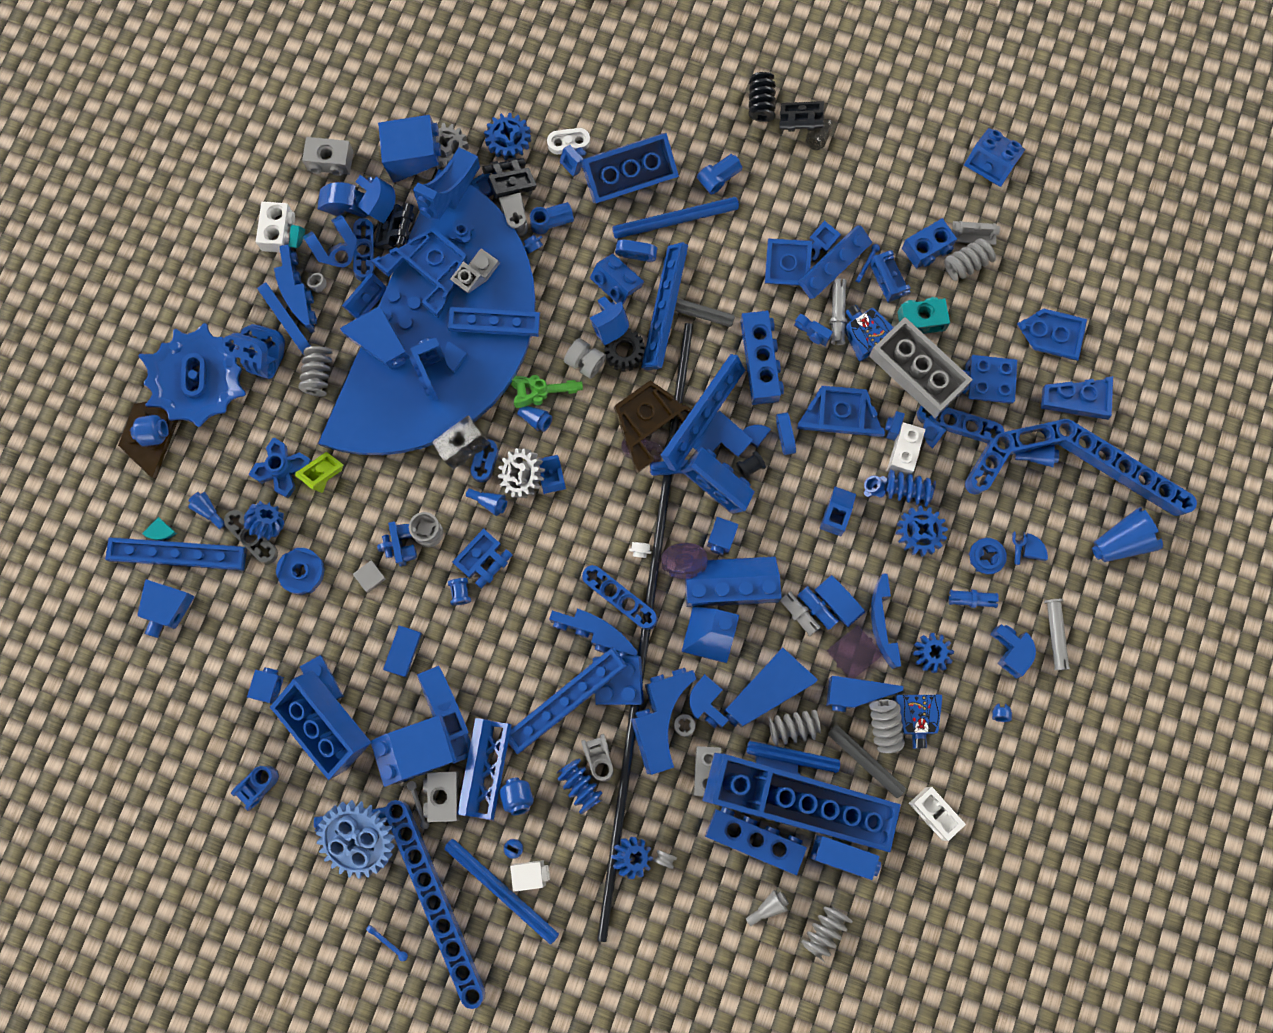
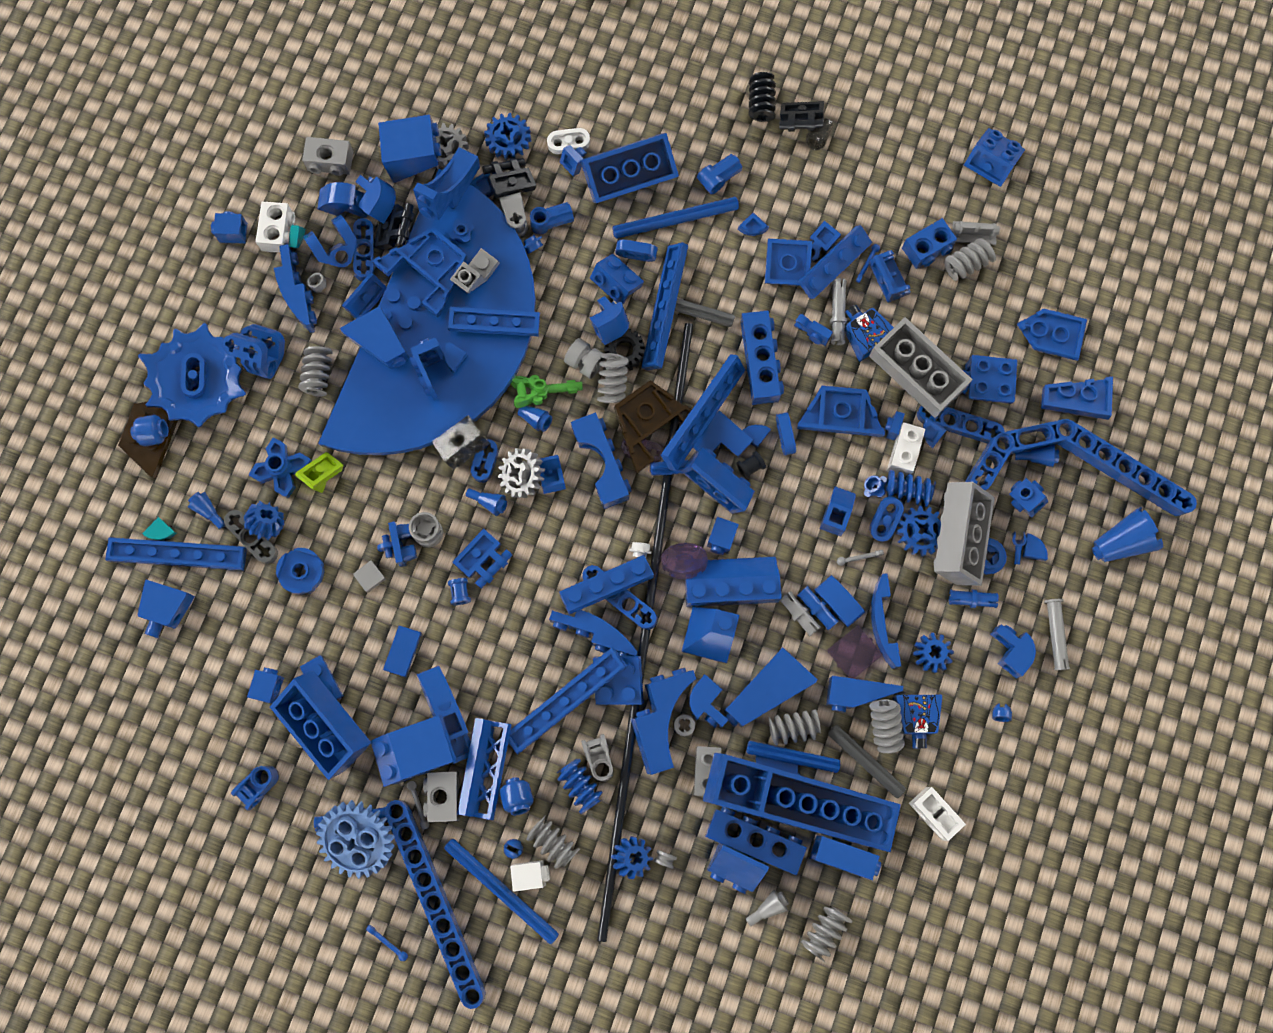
blue beam [257,282,311,355] -> none
teal brick [897,297,950,334] -> none
none -> blue brick [211,211,248,244]
none -> light grey piece [526,815,580,869]
none -> blue plate [559,555,654,615]
none -> blue arch [571,412,632,509]
none -> light grey piece [597,353,629,403]
none -> blue slope [707,843,769,894]
none -> blue tile [738,212,769,236]
none -> light grey hinge [837,550,884,566]
none -> blue plate [869,496,904,542]
none -> light grey brick [934,482,995,586]
none -> blue brick [1009,478,1048,518]

